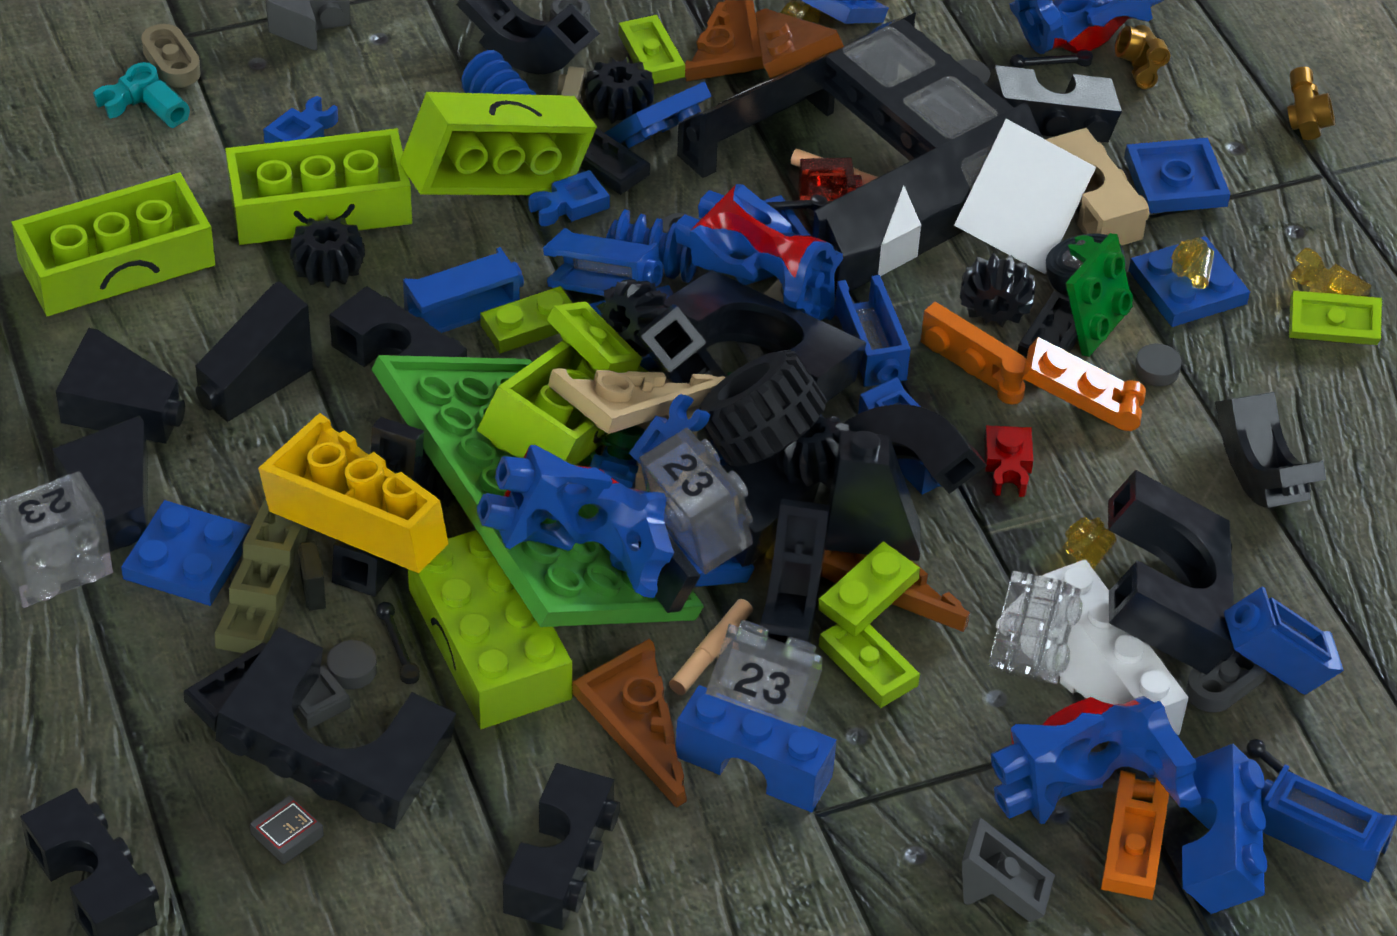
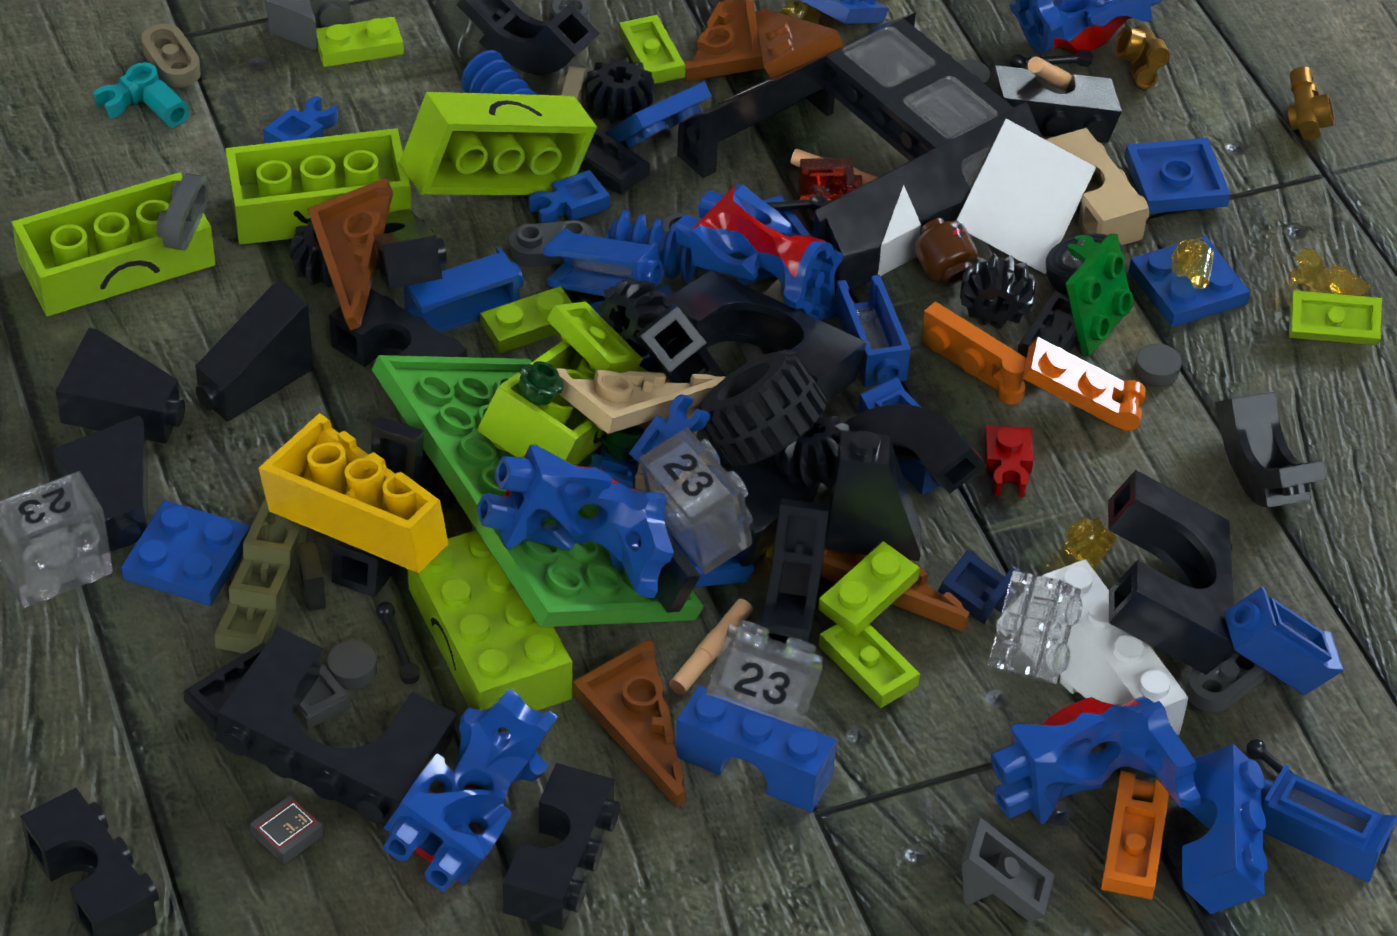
none -> dark grey plate [157,173,209,251]
none -> dark orange wing [308,177,393,331]
none -> lime plate [316,16,404,67]
none -> black arch [374,209,447,289]
none -> blue hips [383,688,558,892]
none -> dark grey plate [509,220,596,267]
none -> dark green plate [517,361,564,405]
none -> reddish brown head [914,218,978,286]
none -> dark blue bracket [938,550,1021,624]
none -> light nougat piece [1028,56,1072,91]

